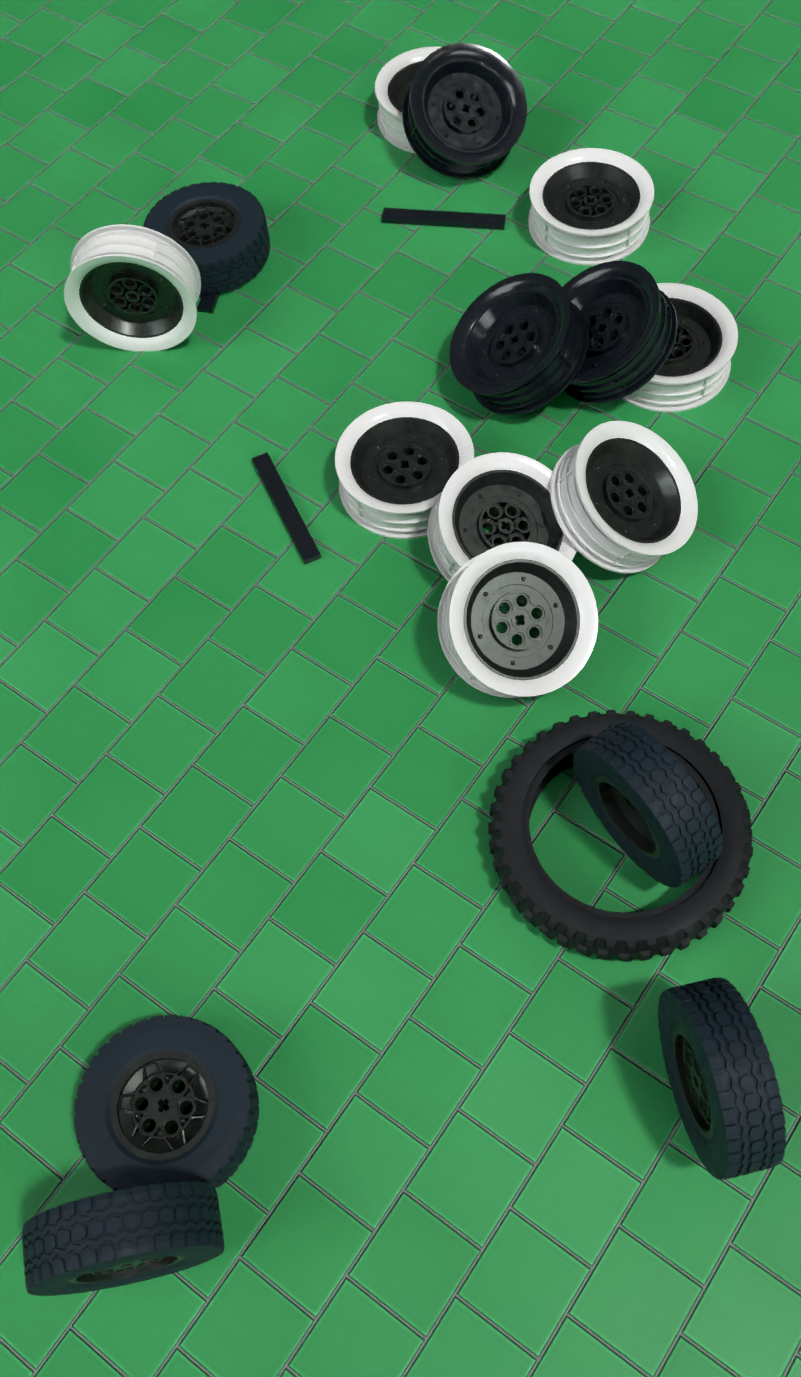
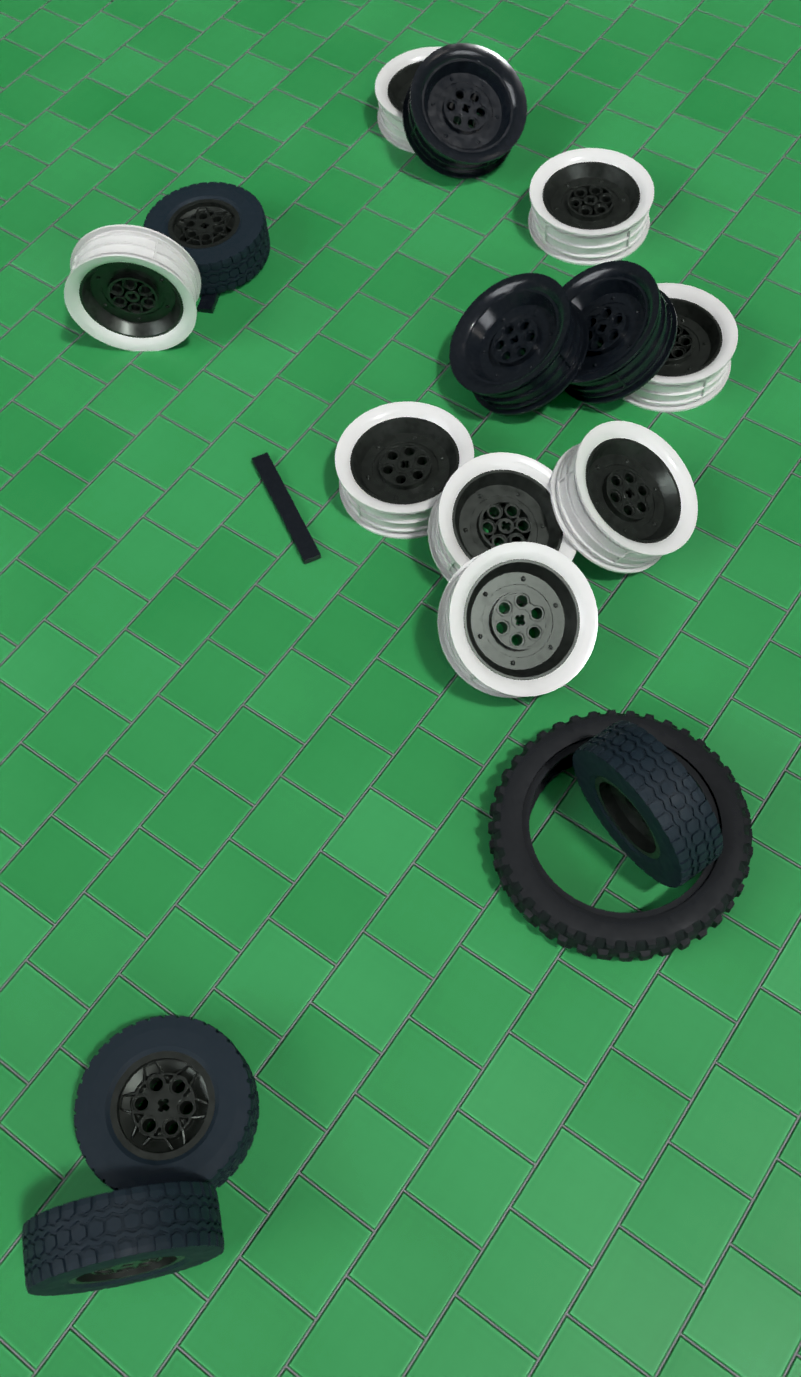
black tile [382,208,506,230] -> none
black wheel [658,978,786,1180] -> none

